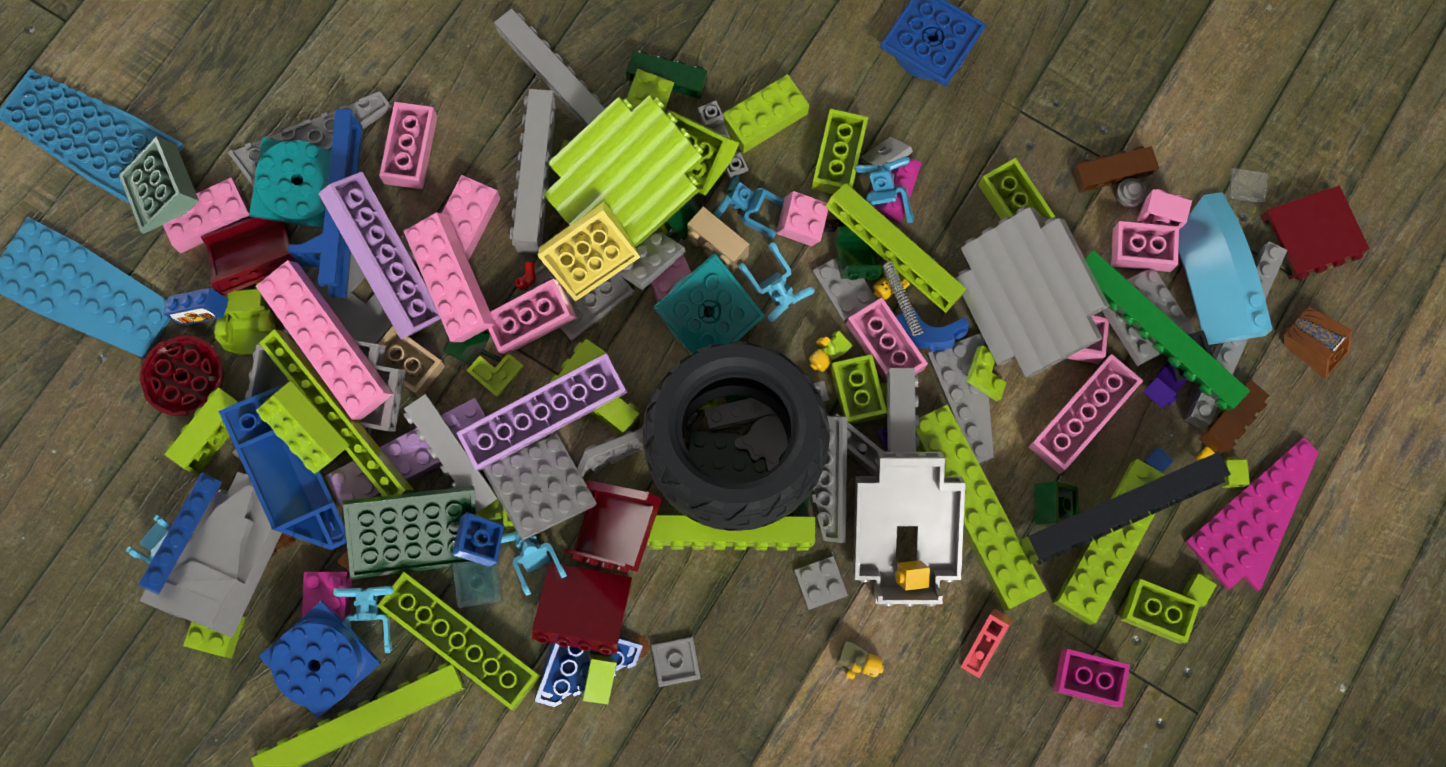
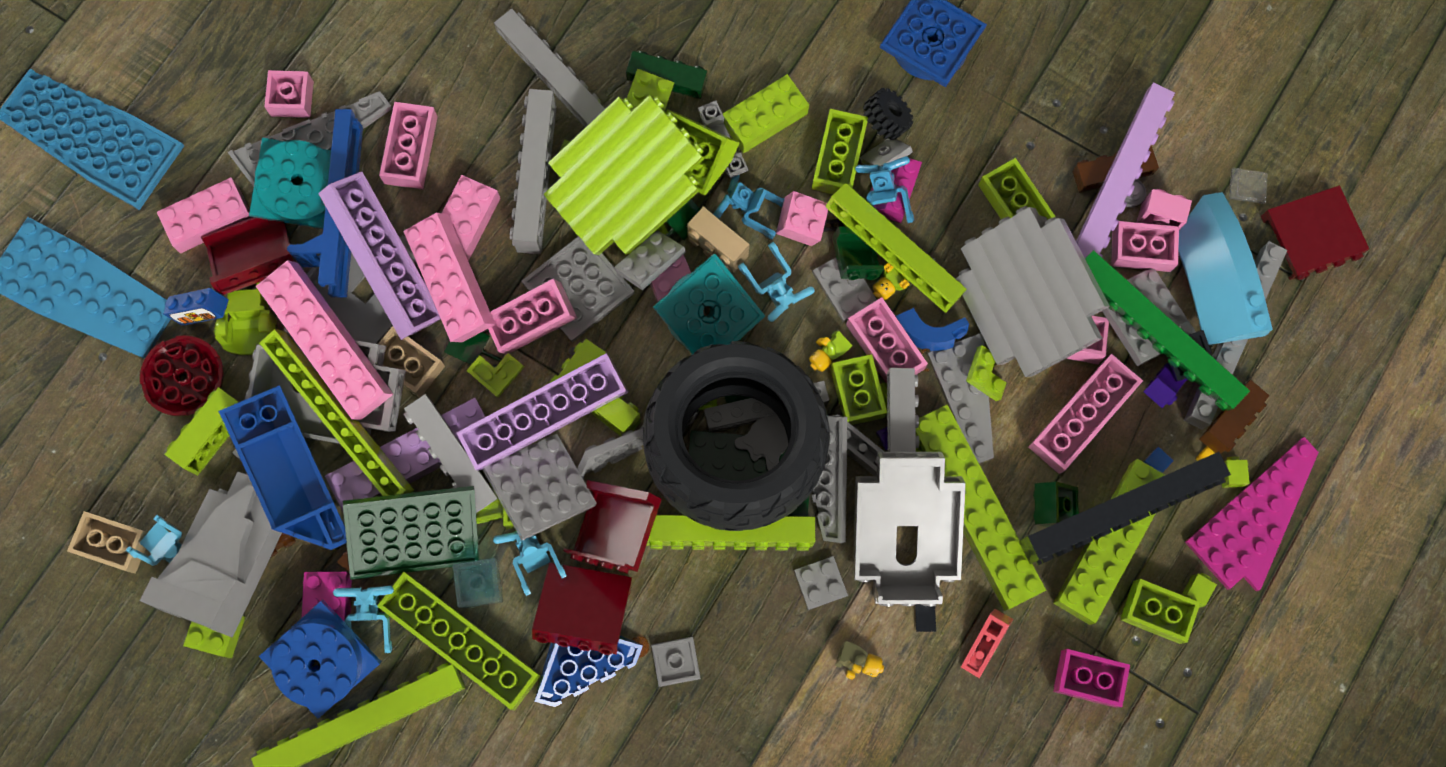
sand green slope [119,136,199,234] -> none
blue plate [138,473,221,595] -> none
lime brick [256,381,349,474] -> none
blue brick [453,512,504,567] -> none
red arm [515,262,536,290] -> none
light yellow slope [538,202,640,302] -> none
lime panel [581,653,617,704] -> none
light grey piece [882,261,924,336] -> none
yellow brick [895,560,930,591] -> none
dark orange slope [1283,307,1352,379] -> none
none -> tan brick [67,511,148,574]
none -> bright pink brick [264,70,314,118]
none -> black tyre [863,88,913,140]
none -> black piece [915,604,936,632]
none -> lavender brick [1076,82,1175,258]

